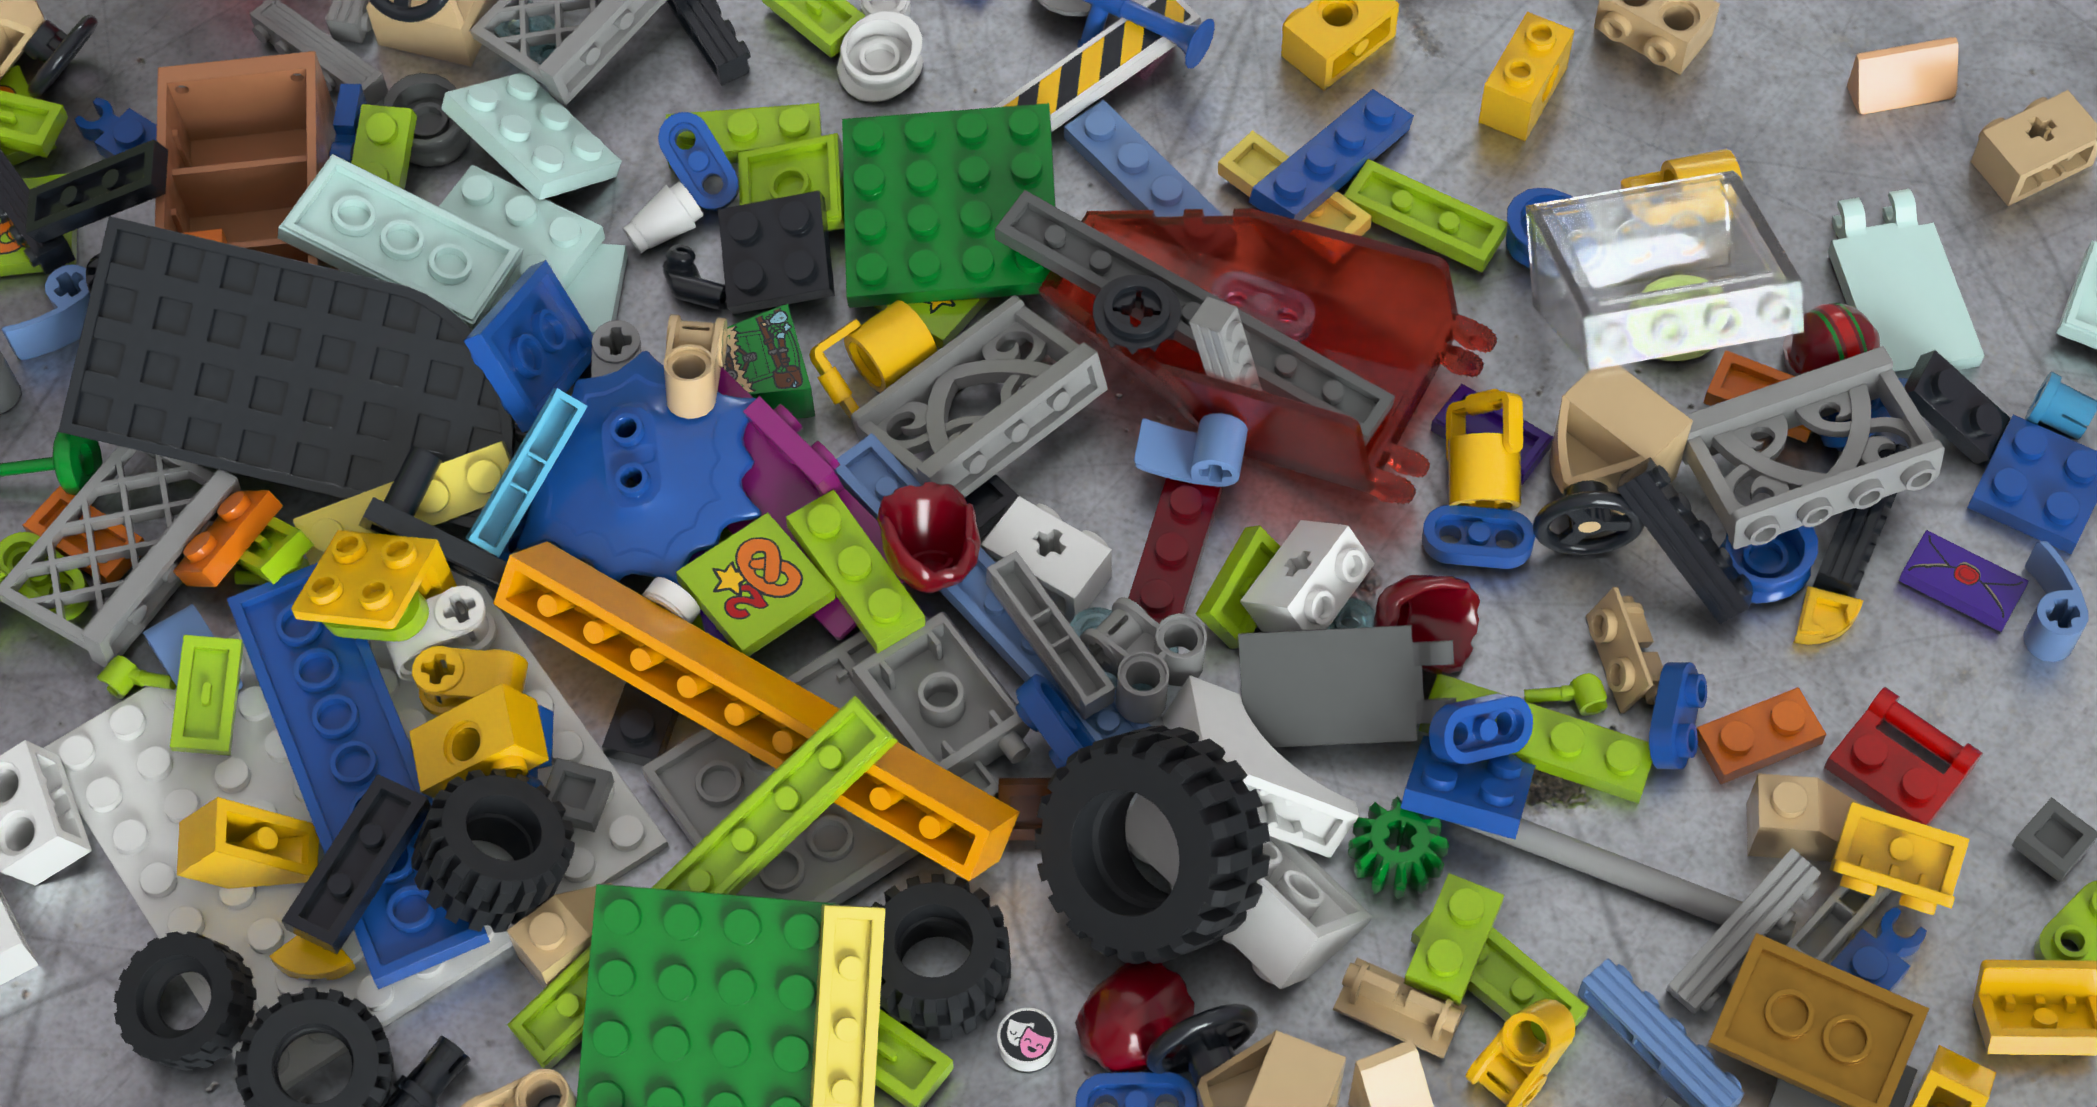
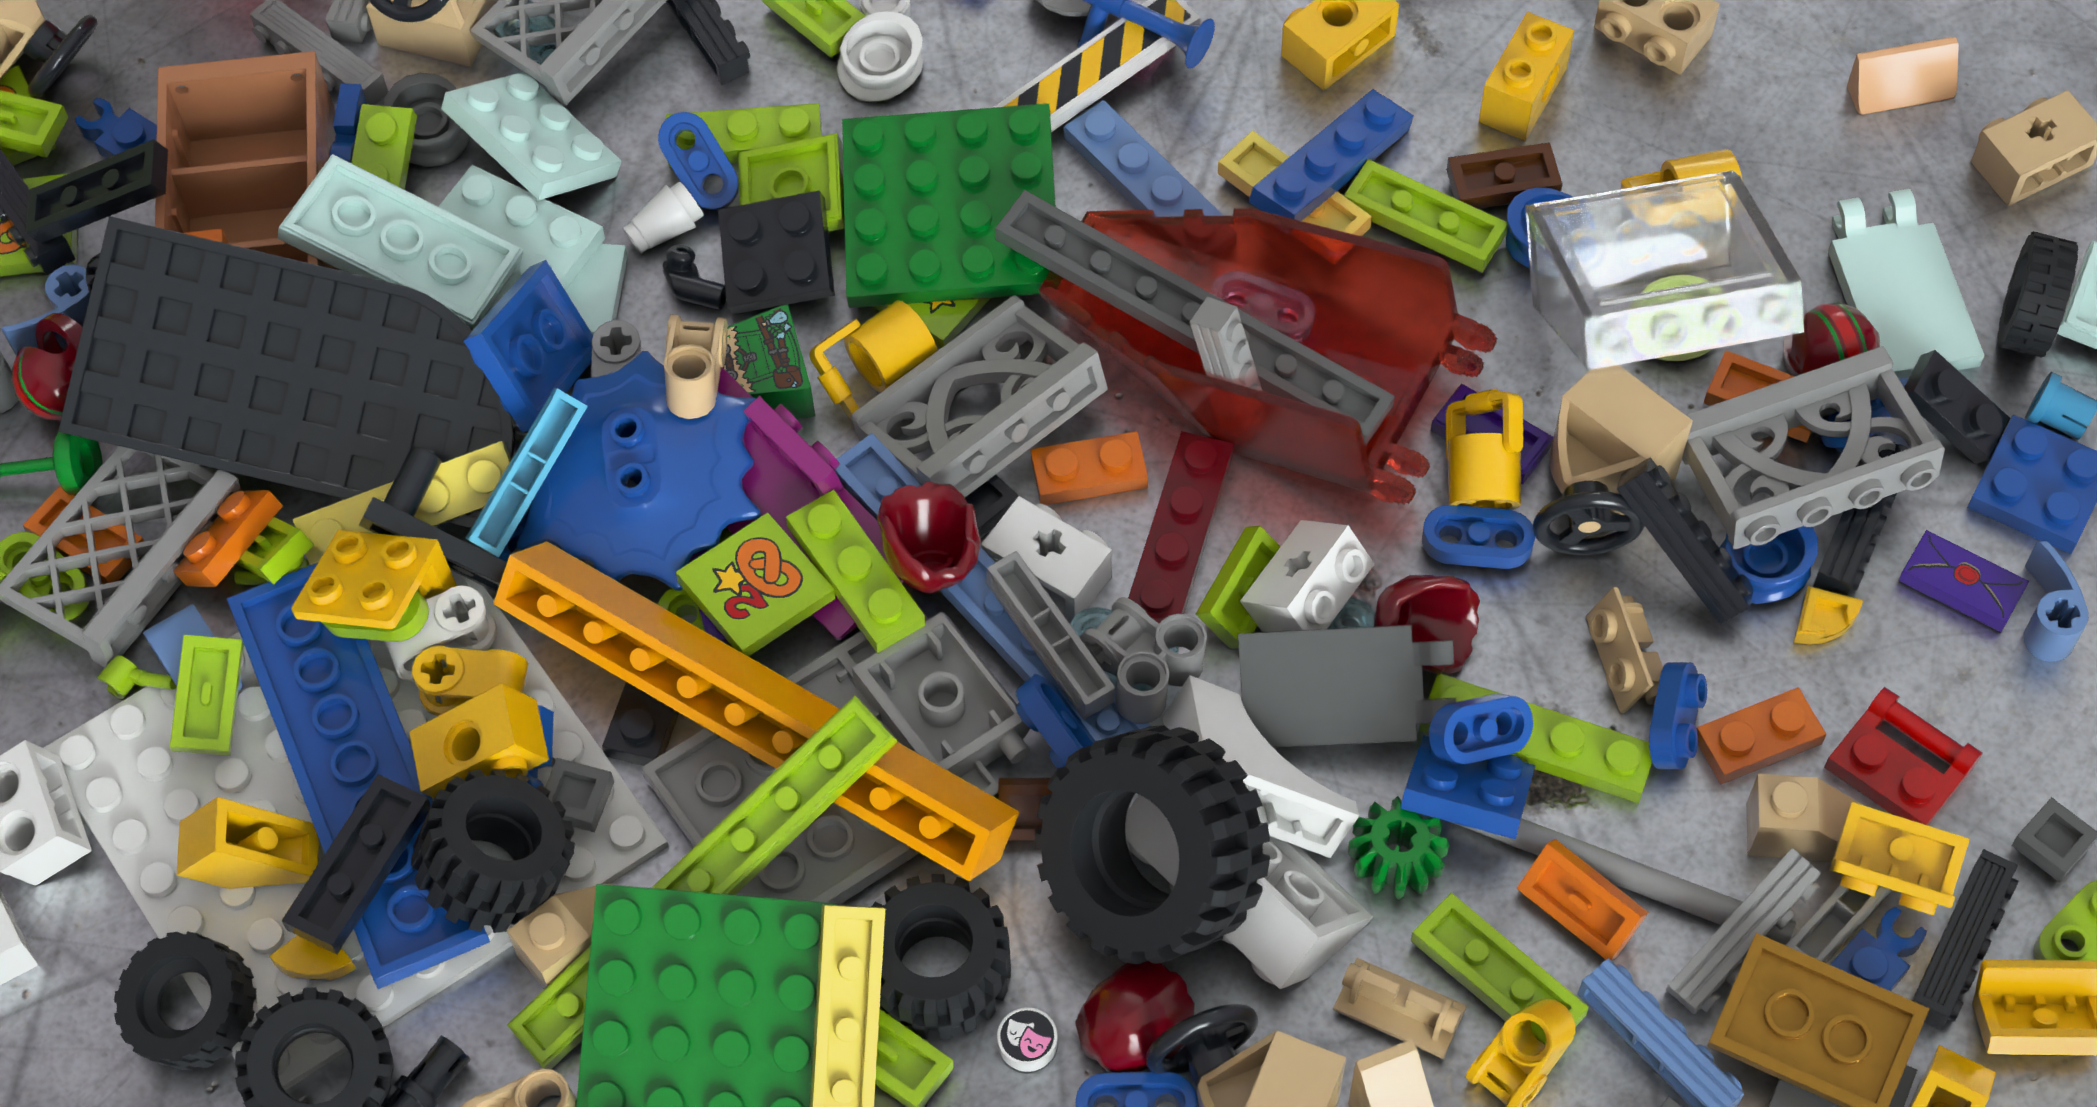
white tile [642,577,700,624] -> none
black gear [1093,275,1181,355] -> none
medium blue panel [1134,413,1248,487] -> none
lime plate [1404,873,1504,1006] -> none
lime hand [1524,673,1608,716] -> none
none -> dark red helmet [11,313,83,421]
none -> orange plate [1030,431,1148,505]
none -> reddish brown plate [1446,142,1563,209]
none -> orange plate [1516,839,1649,961]
none -> black piece [1912,849,2019,1030]
none -> black tyre [1997,231,2078,358]

